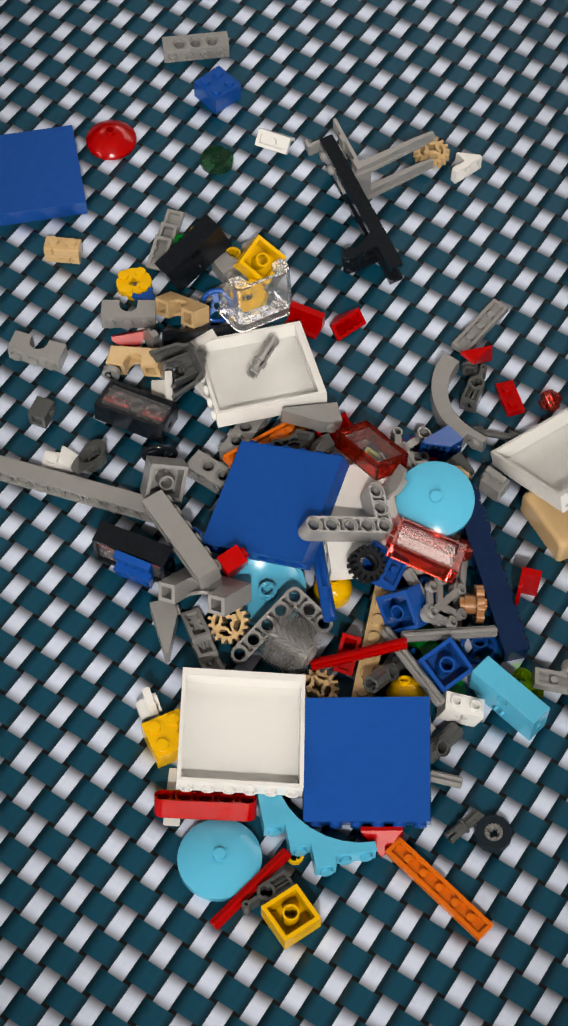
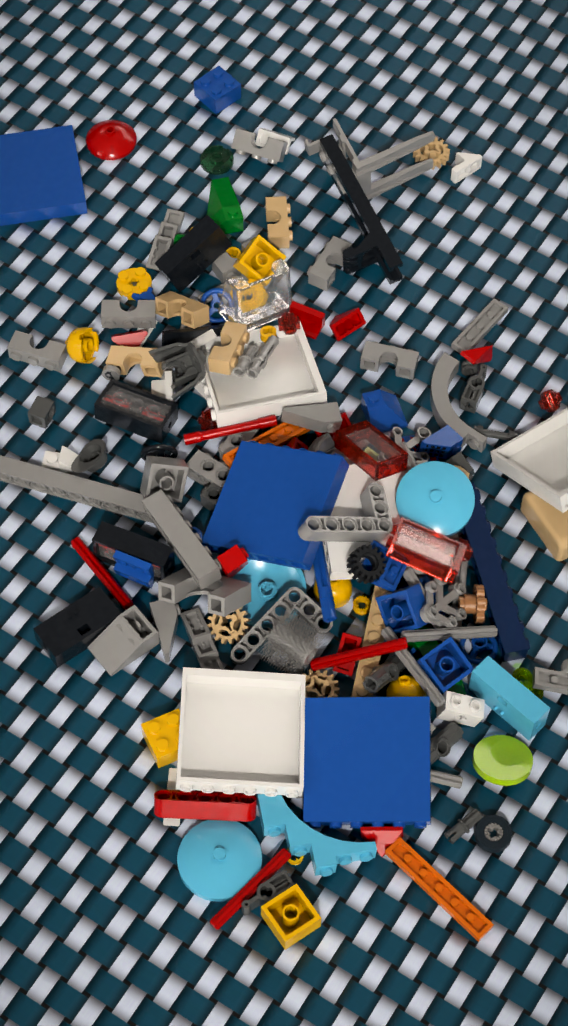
tan brick [43,236,83,265] -> none
white plate [135,687,163,723] -> none
light grey tile [143,327,159,348] -> none
light grey brick [162,31,230,63] -> none
dark grey tile [271,429,315,449] -> none
light grey tile [383,464,407,500] -> none
light grey brick [479,466,510,502] -> none
red plate [495,380,525,417] -> none
red panel [514,567,542,606] -> none
none -> black brick [33,586,121,668]
none -> yellow cylinder [65,327,99,364]
none -> red axle [71,537,133,610]
none -> light grey slope [88,605,160,676]
none -> red piece [183,415,277,445]
none -> clear red gear [198,409,218,430]
none -> dark grey brick [200,482,222,513]
none -> green wedge [207,177,244,234]
none -> tan arch [208,321,250,375]
none -> light grey arch [231,128,288,165]
none -> light grey axle [233,346,259,377]
none -> yellow bush [260,325,277,343]
none -> tan arch [265,196,293,249]
none -> clear red gear [278,312,300,335]
none -> light grey arch [307,236,352,291]
none -> yellow bush [353,595,371,616]
none -> light grey arch [360,341,419,380]
none -> blue slope [361,389,408,435]
none -> lime piece [472,735,533,786]

